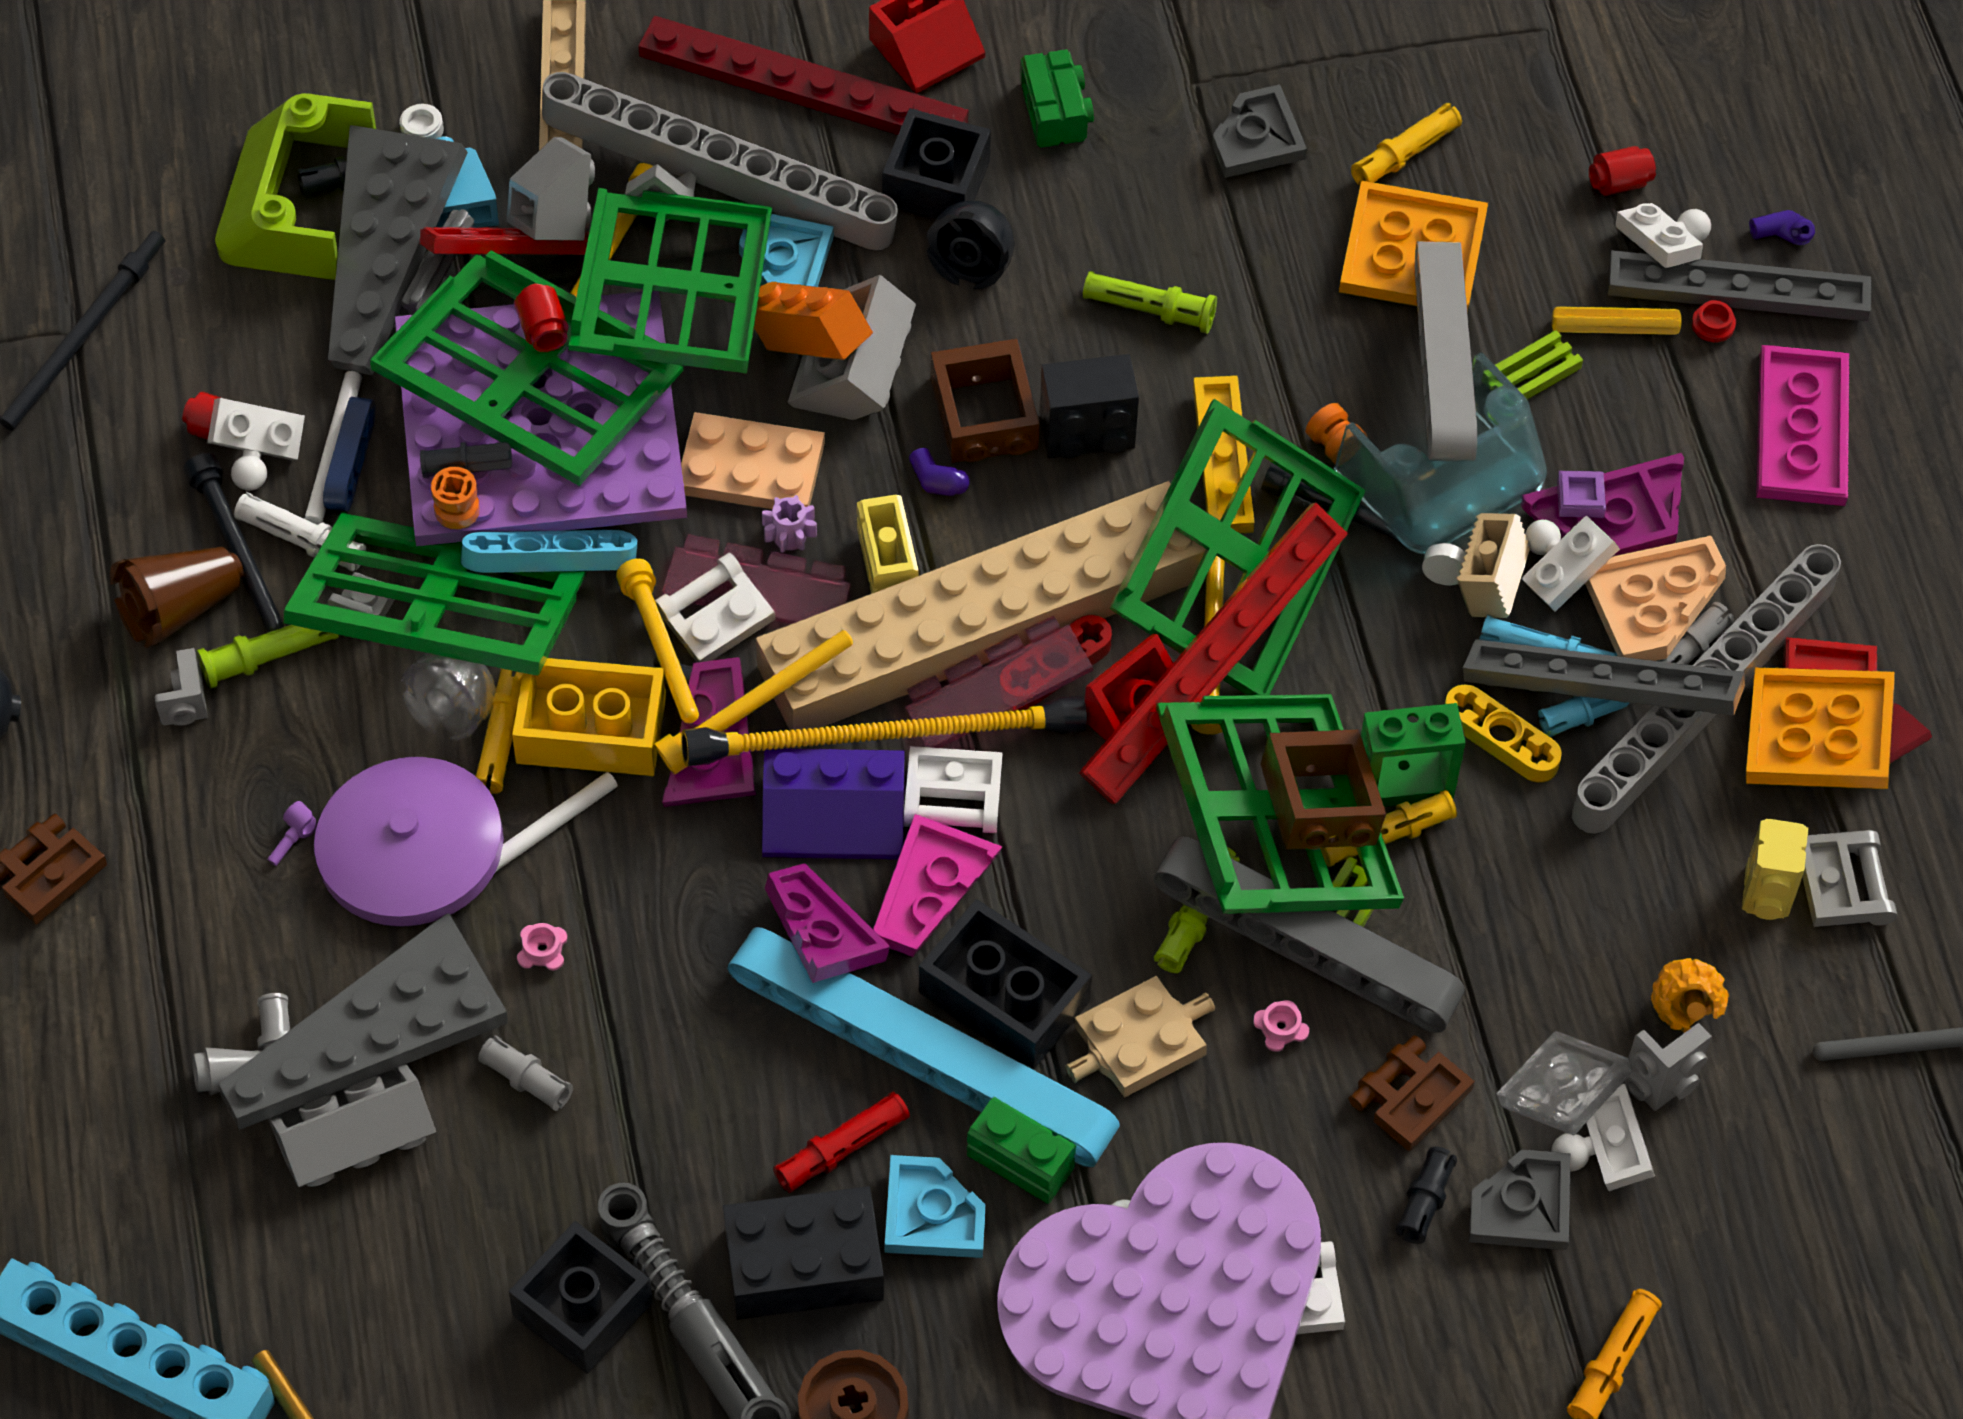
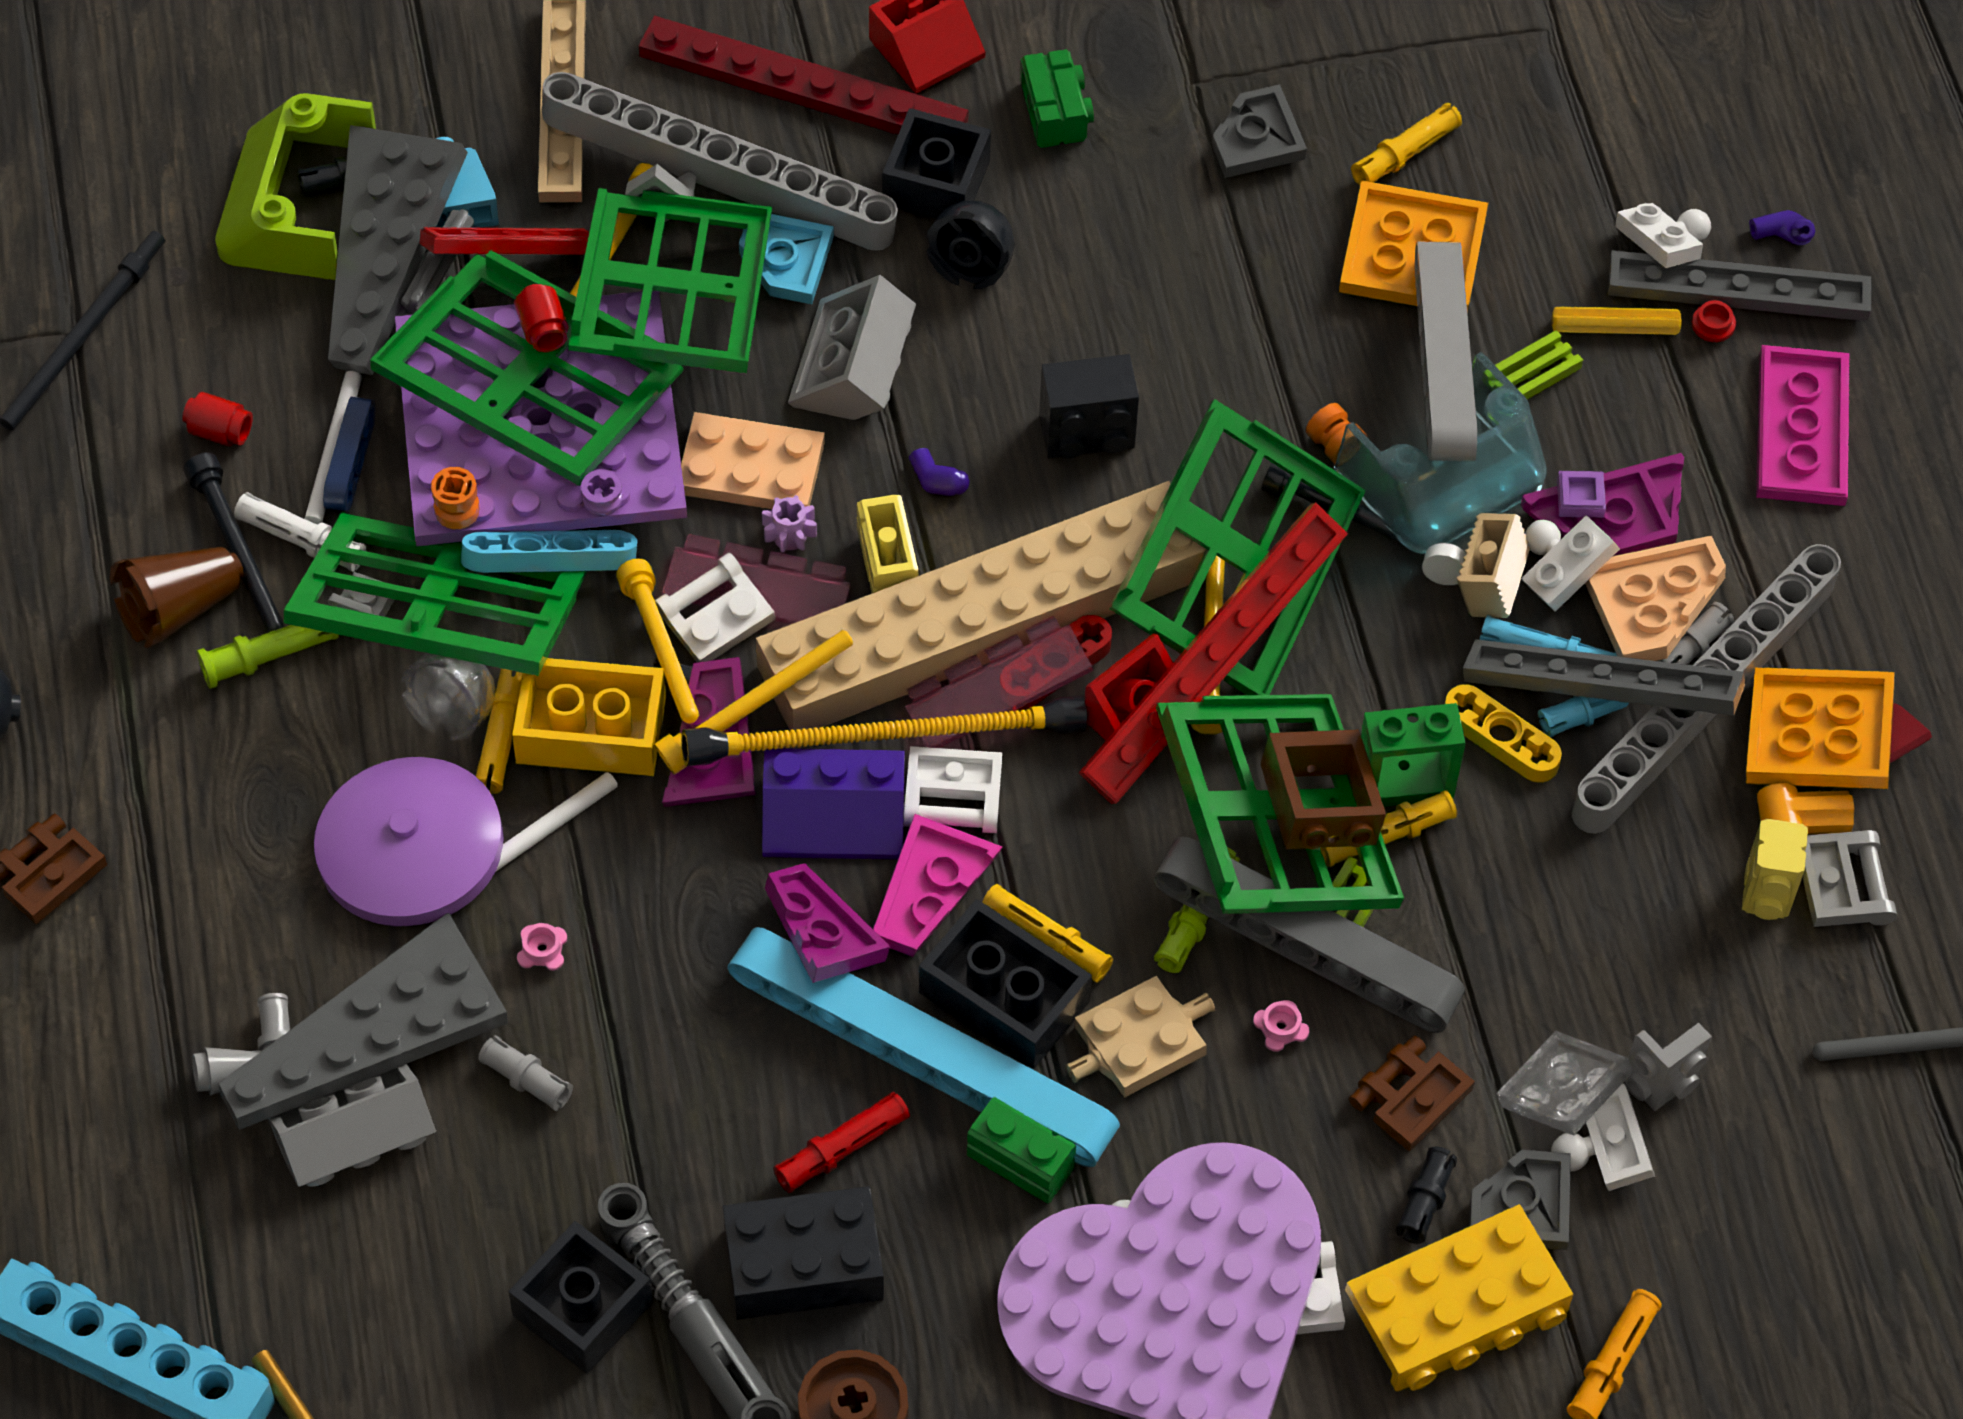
light grey bracket [155,648,208,725] -> none
white plate [207,398,305,491] -> none
medium lavender hand [267,801,317,866] -> none
white tile [400,104,444,139] -> none
black axle [420,441,513,478] -> none
light grey slope [507,137,595,241] -> none
orange brick [754,282,873,360] -> none
medium azure plate [885,1155,986,1258] -> none
reddish brown window [931,339,1039,463] -> none
lime pin [1083,271,1217,334] -> none
yellow plate [1193,376,1255,533] -> none
red brick [1589,146,1656,196] -> none
light orange piece [1651,958,1729,1033] -> none
red tile [1783,637,1877,671] -> none
none -> medium lavender bush [581,469,623,515]
none -> yellow pin [982,884,1113,983]
none -> yellow bracket [1345,1204,1573,1391]
none -> light orange piece [1757,783,1854,834]

